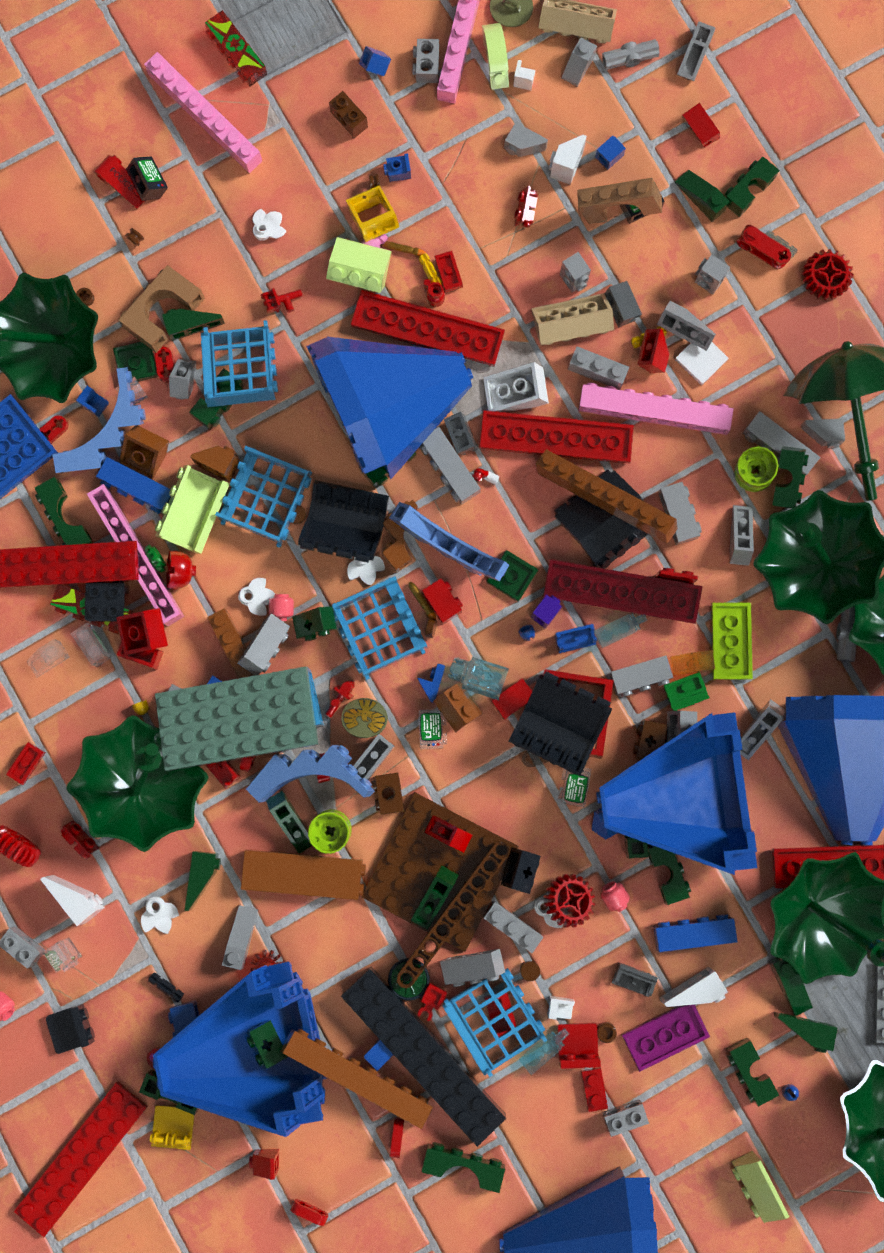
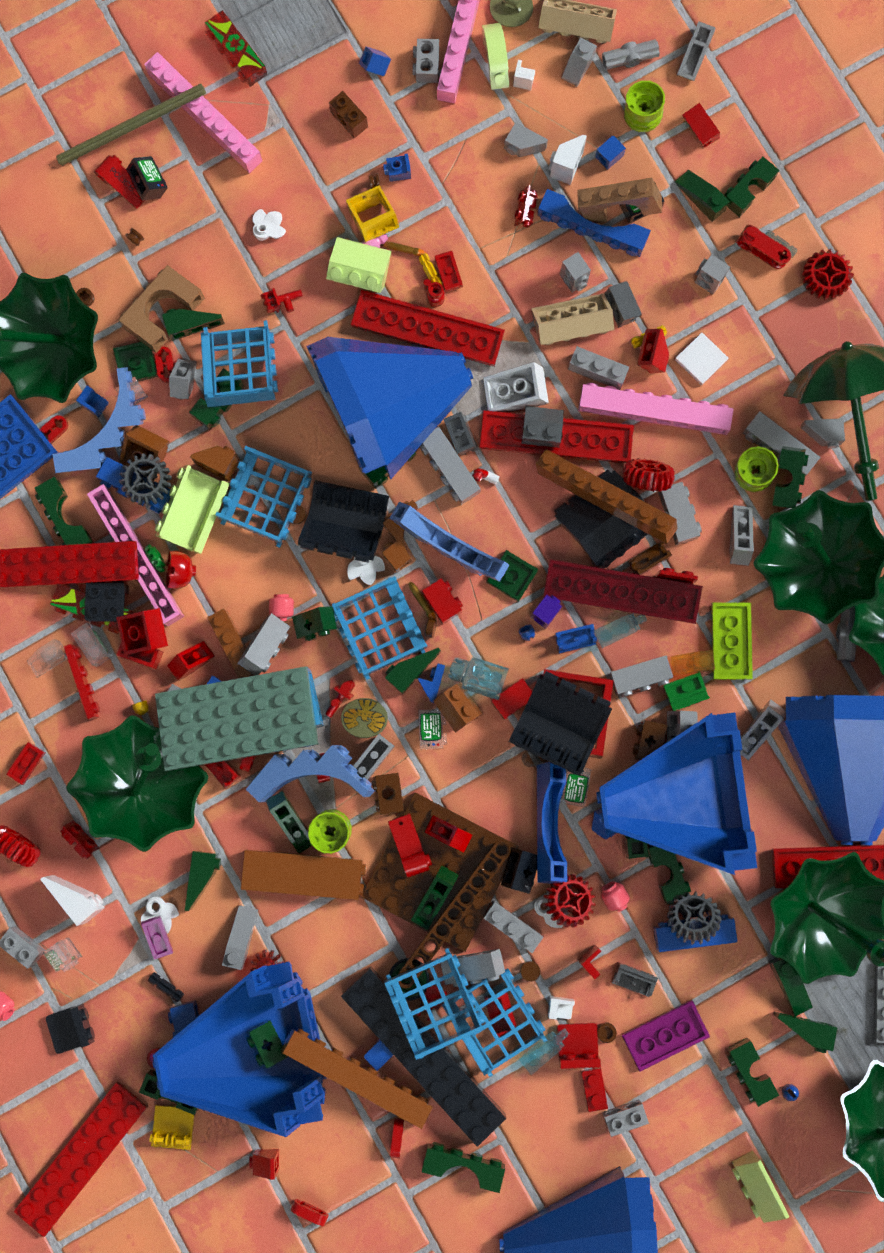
white plate [238,578,275,616] -> none
light grey slope [657,301,716,351] -> none
white slope [659,967,728,1007] -> none
none -> olive axle [56,84,206,165]
none -> red plate [63,644,100,720]
none -> dark grey gear [119,454,172,506]
none -> magenta plate [141,915,173,960]
none -> red slope [167,641,215,681]
none -> dark azure window [384,948,484,1060]
none -> dark green slope [385,648,441,694]
none -> red door [388,813,432,878]
none -> dark grey slope [521,406,564,448]
none -> blue arch [537,762,567,884]
none -> blue arch [538,189,651,257]
none -> red panel [578,945,601,979]
none -> red gear [623,458,675,492]
none -> lime wheel [624,81,665,132]
none -> reddish brown hinge [627,542,672,575]
none -> dark grey gear [667,891,722,945]

